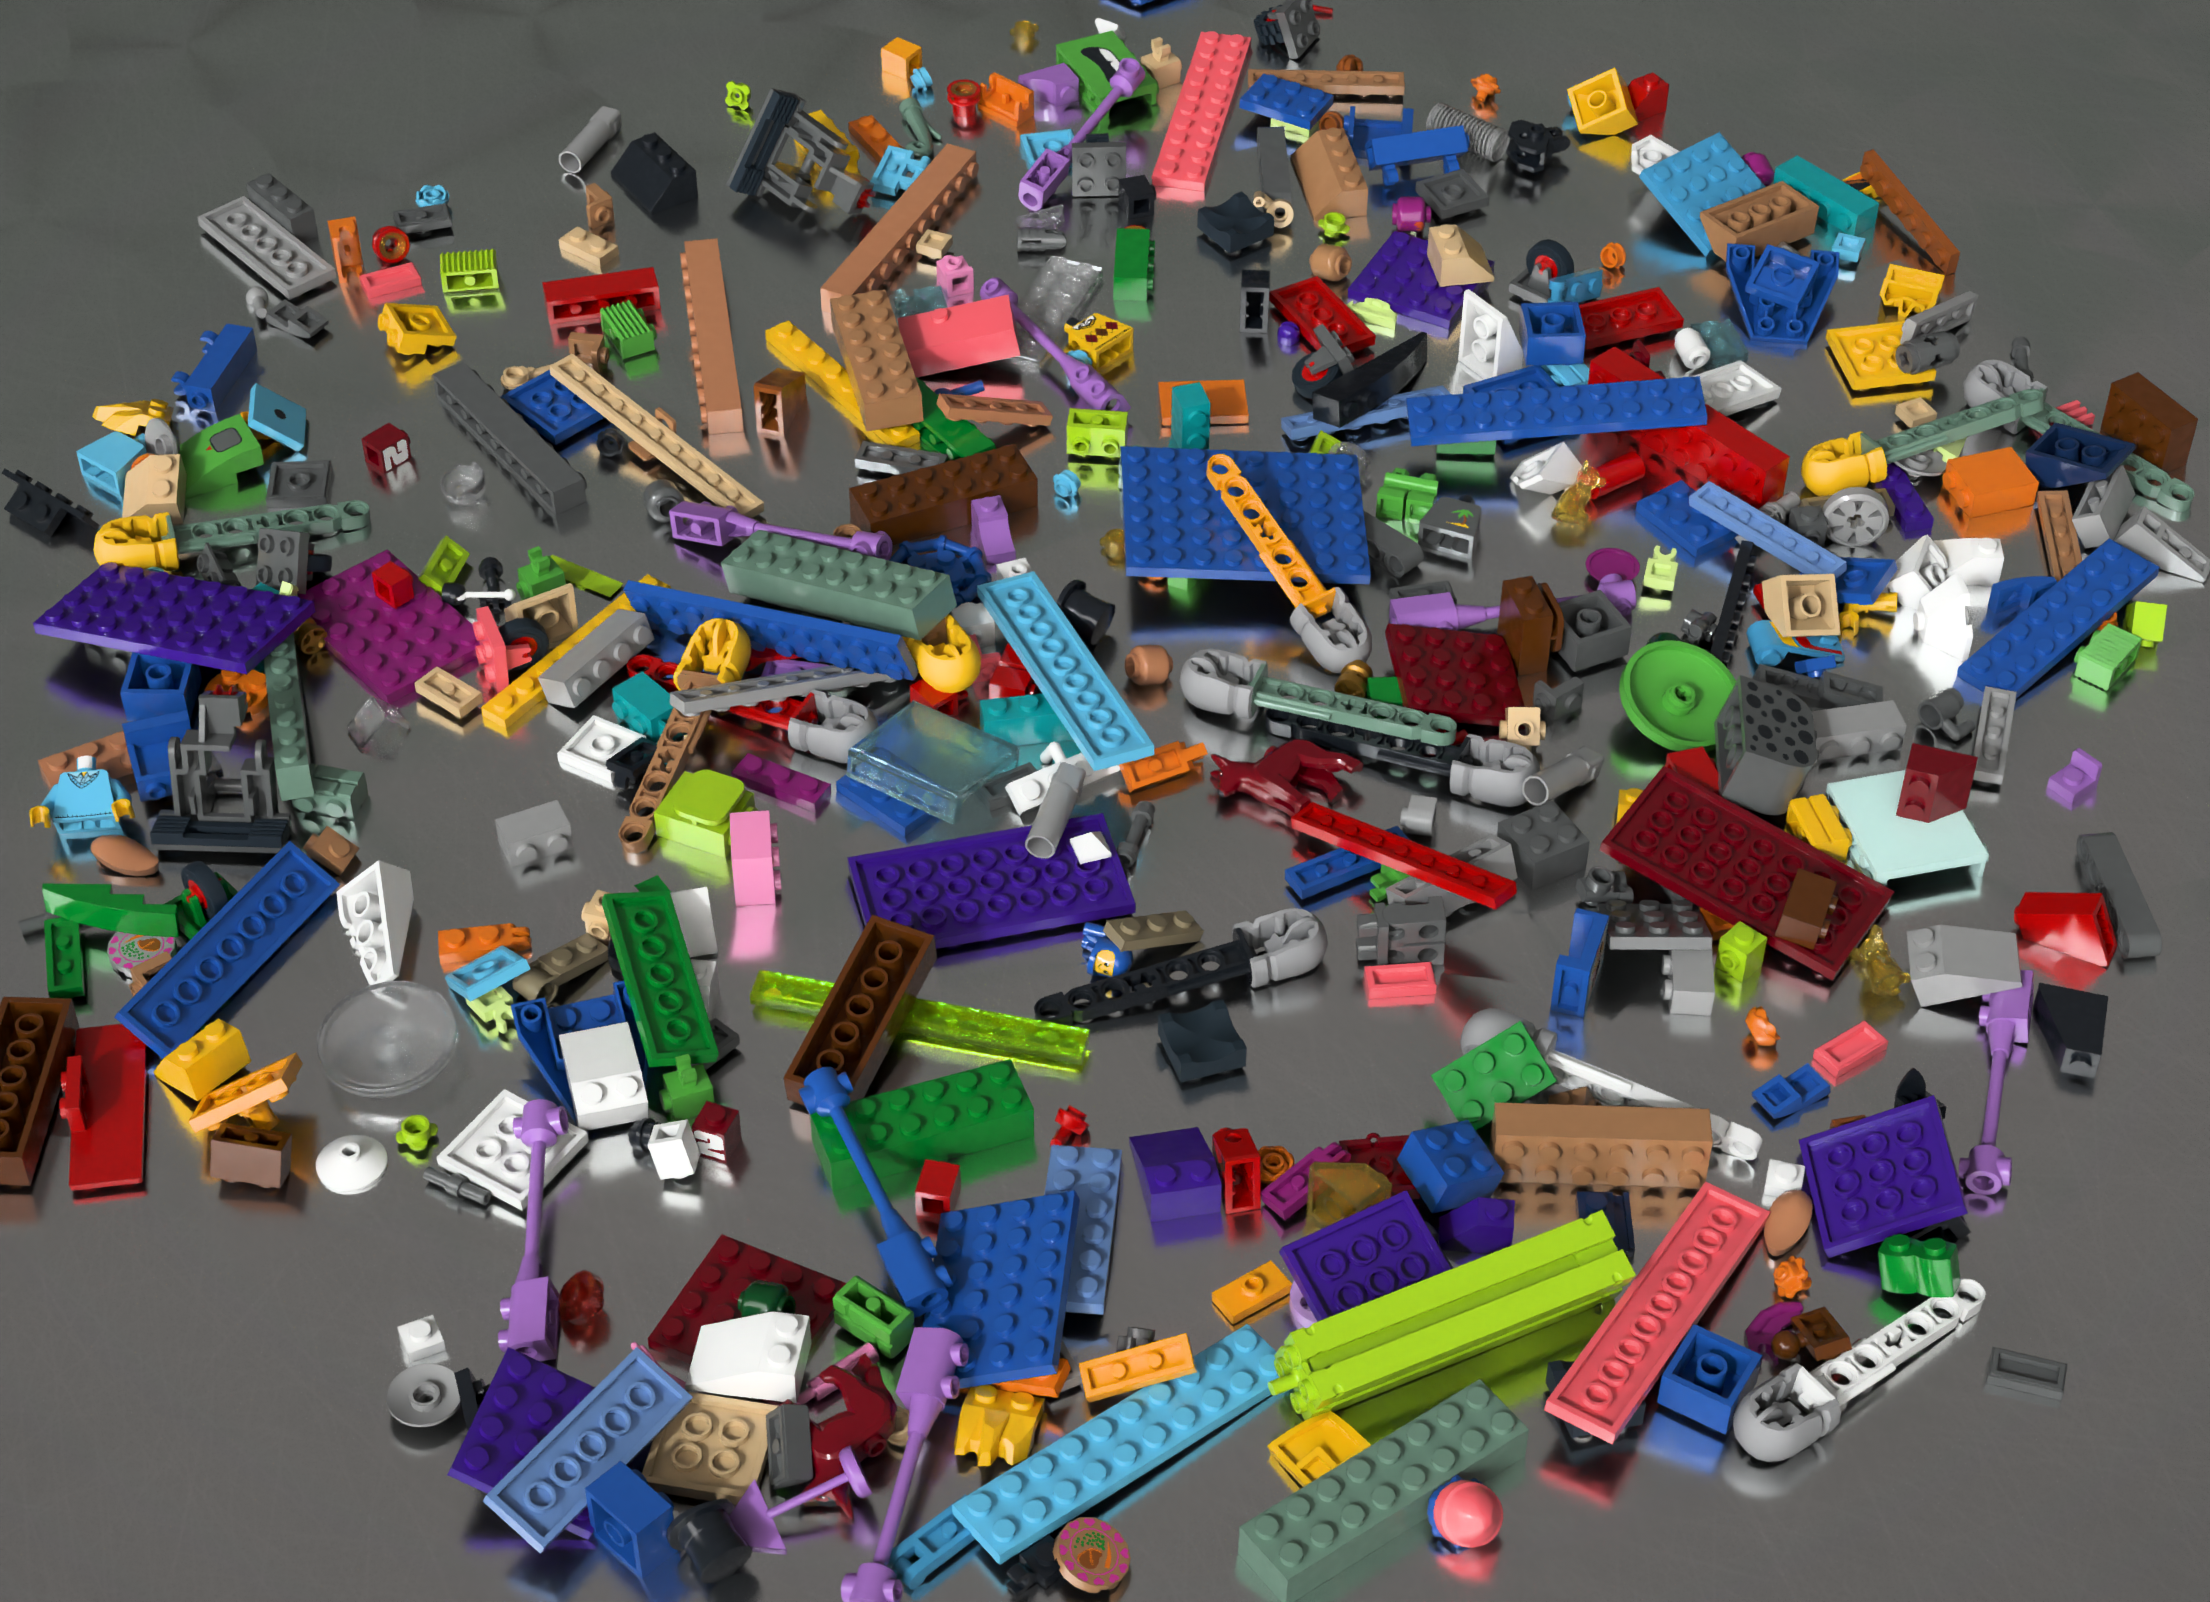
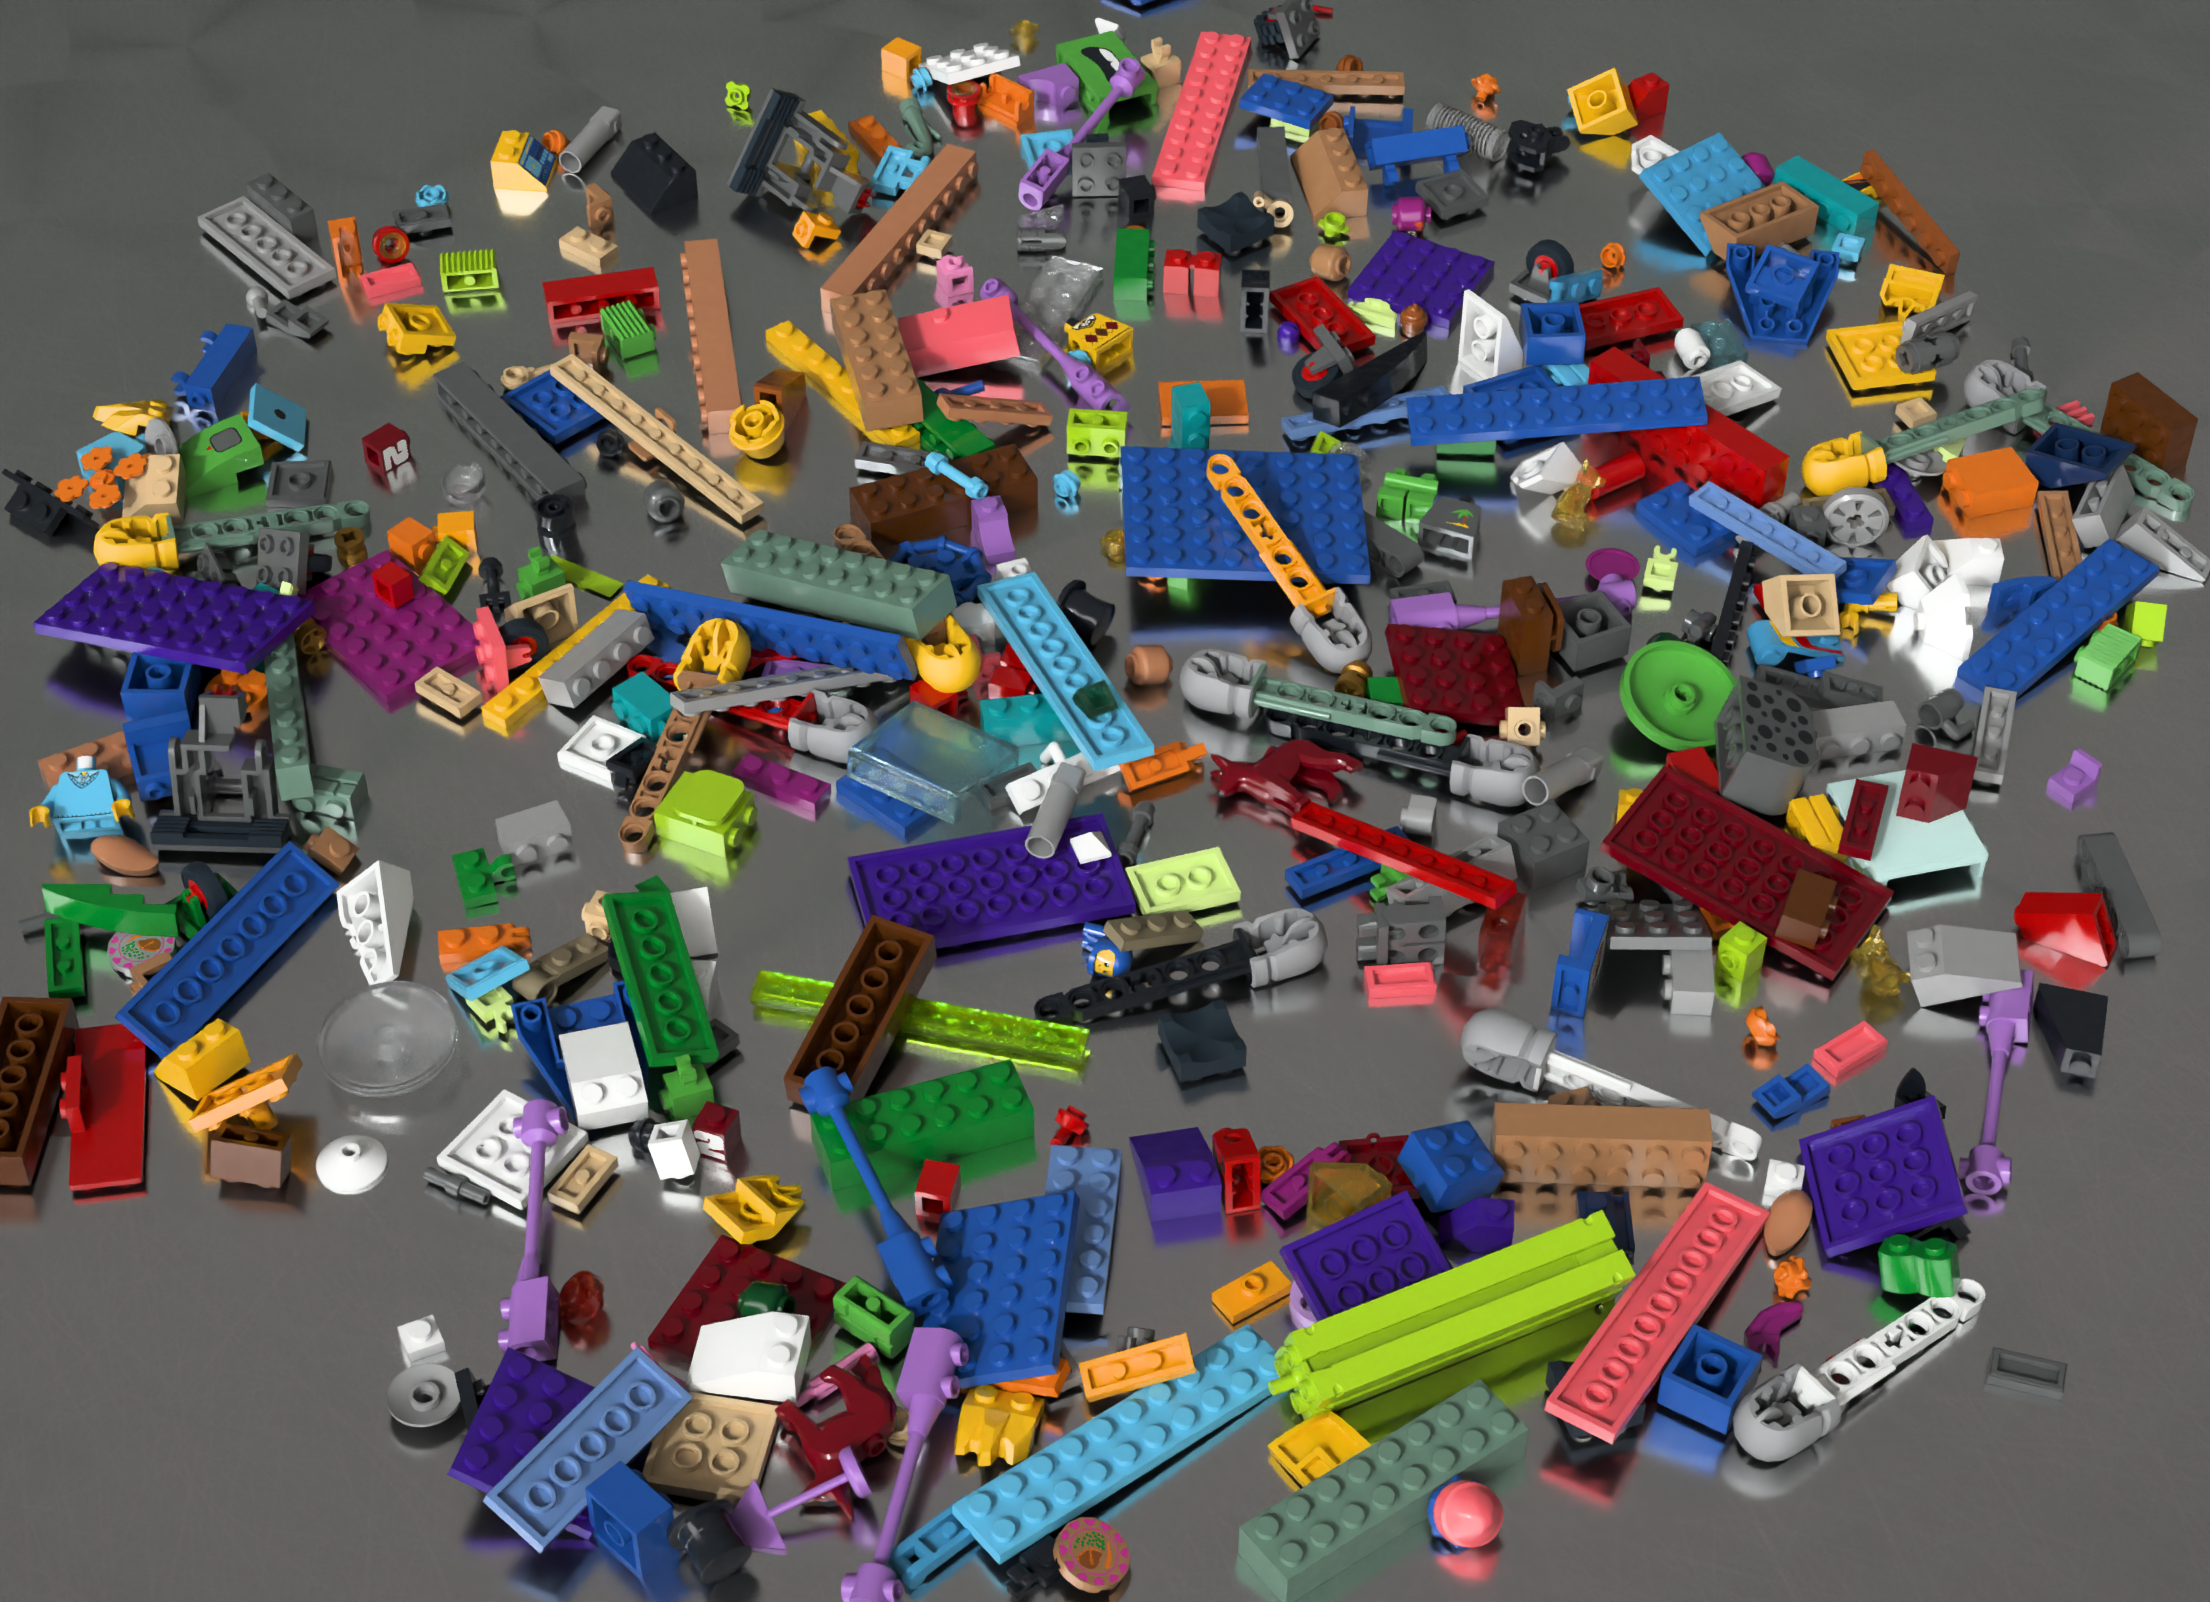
clear bracket [346,696,411,747] -> none
lime plate [396,1115,438,1150] -> none
hinge [442,582,516,607] -> none
medium lavender bar [669,501,892,560] -> none
bright pink brick [729,810,781,906] -> none
dark grey slope [766,1404,813,1489] -> none
clear light blue plate [894,286,948,318] -> none
tan slope [1427,224,1494,287] -> none
green plate [1431,1021,1559,1131] -> none
reddish brown plate [1771,1307,1852,1361] -> none
none -> orange plant [54,446,148,509]
none -> pearl gold wheel [334,527,367,565]
none -> orange brick [387,517,436,570]
none -> light orange brick [432,511,477,553]
none -> green plate [452,847,516,909]
none -> yellow slope [490,130,558,192]
none -> black wheel [535,494,578,551]
none -> orange plate [542,130,570,156]
none -> tan plate [548,1144,619,1215]
none -> yellow plate [703,1175,806,1244]
none -> yellow cone [729,400,785,459]
none -> light orange bracket [792,211,841,248]
none -> white plate [918,43,1021,85]
none -> medium azure bar [925,451,989,500]
none -> clear green slope [1072,680,1119,719]
none -> yellowish green plate [1125,847,1241,916]
none -> piece [1163,249,1222,297]
none -> dark orange plate [1400,303,1428,333]
none -> clear red torso [1478,892,1527,973]
none -> dark red plate [1837,779,1889,861]

